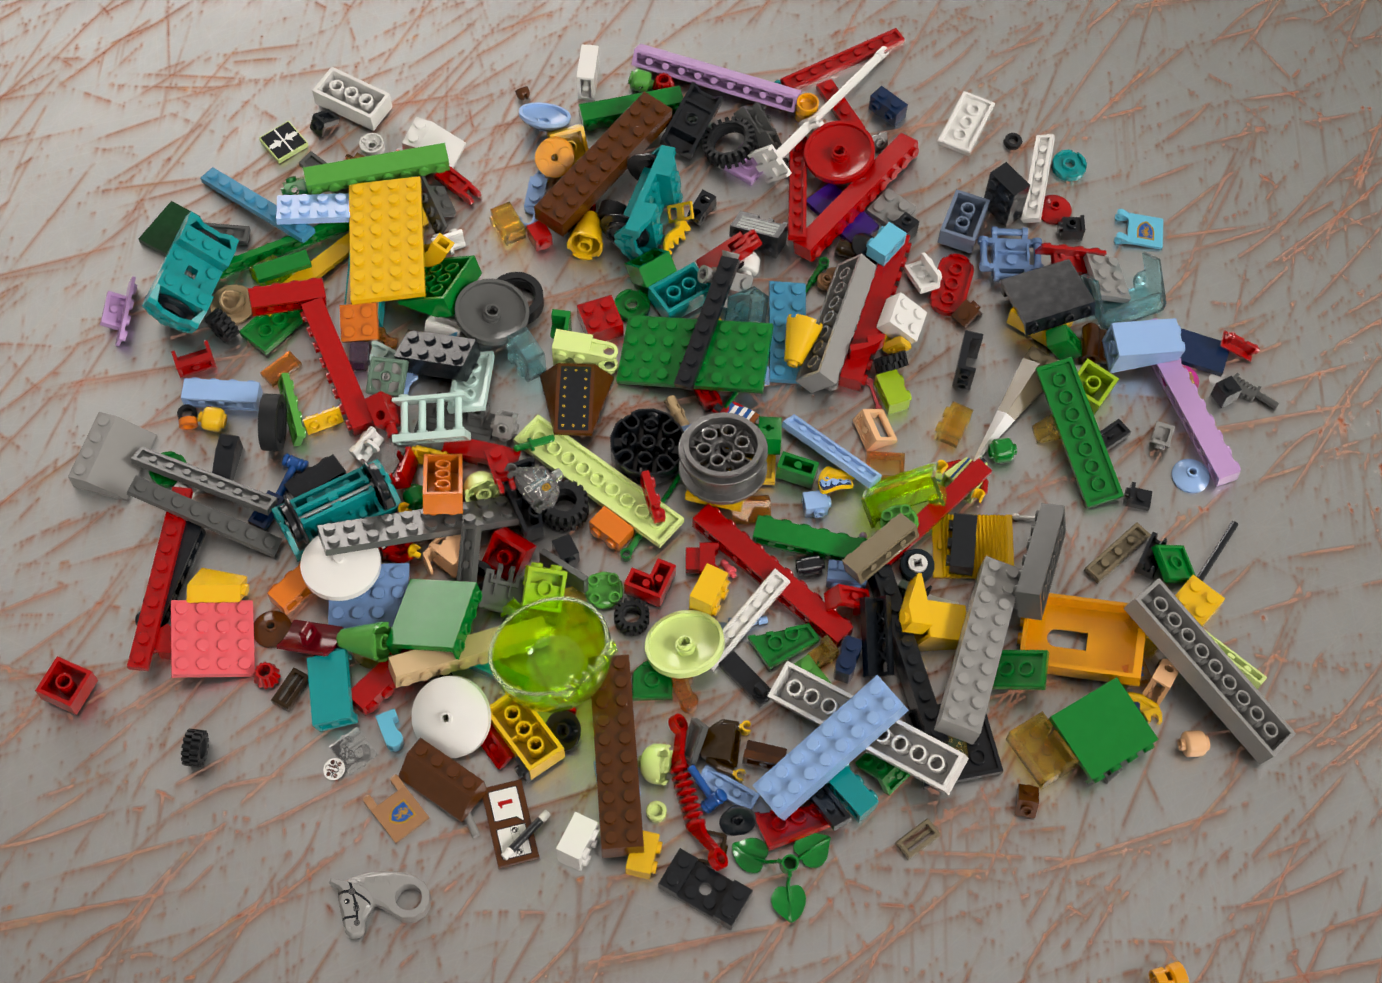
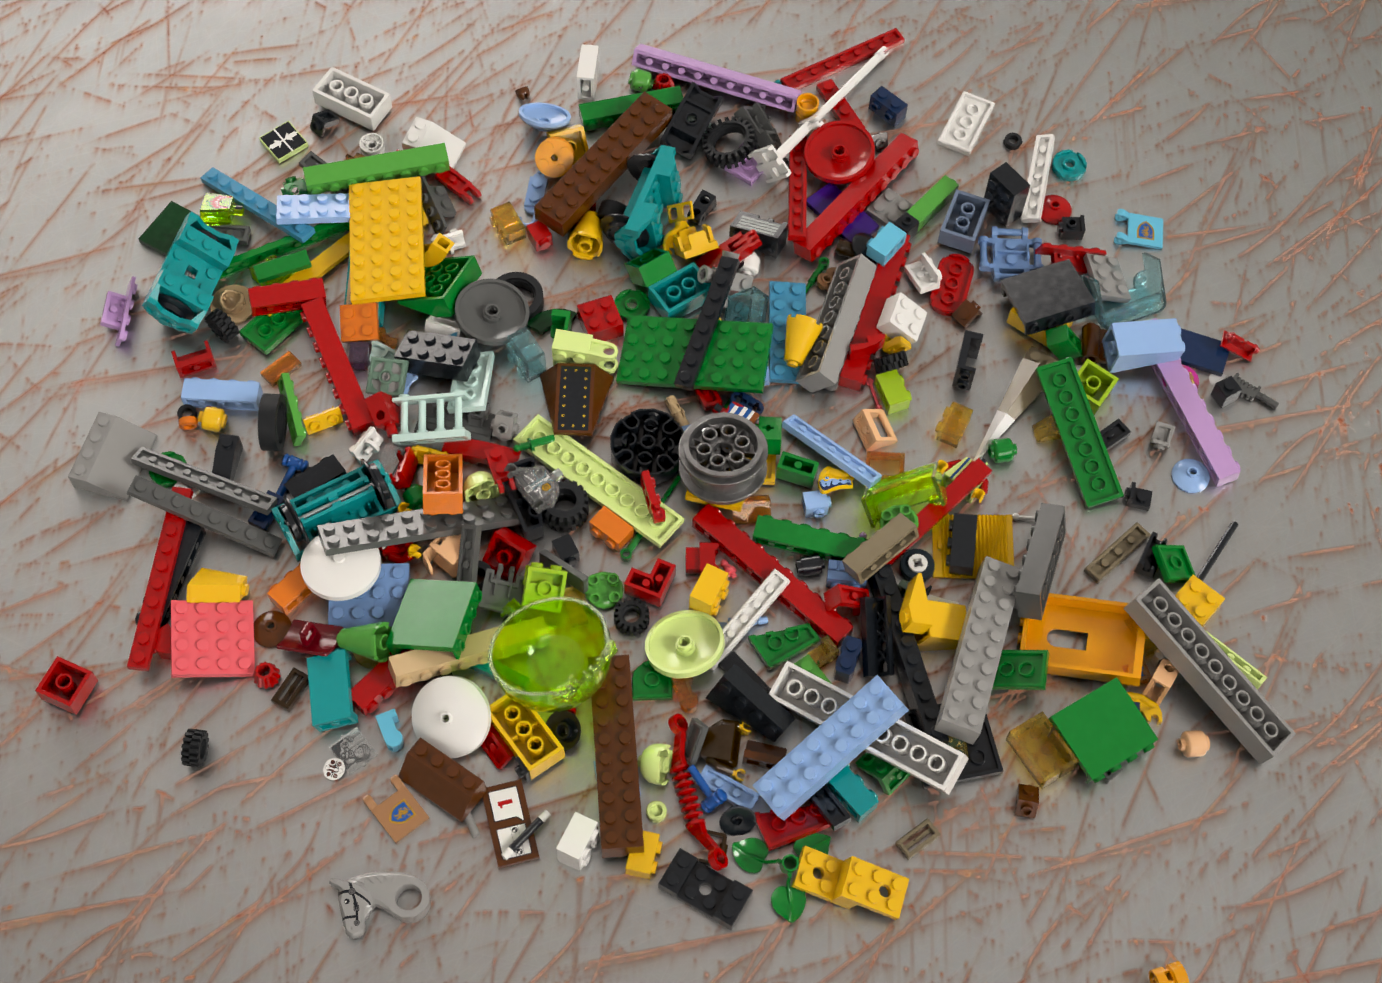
none -> clear neon green torso [200,192,244,225]
none -> dark green tile [527,309,577,335]
none -> yellow panel [672,224,719,259]
none -> black wedge [706,664,796,742]
none -> dark blue beam [729,392,764,416]
none -> yellow bracket [791,846,909,920]
none -> bright green brick [907,175,959,233]

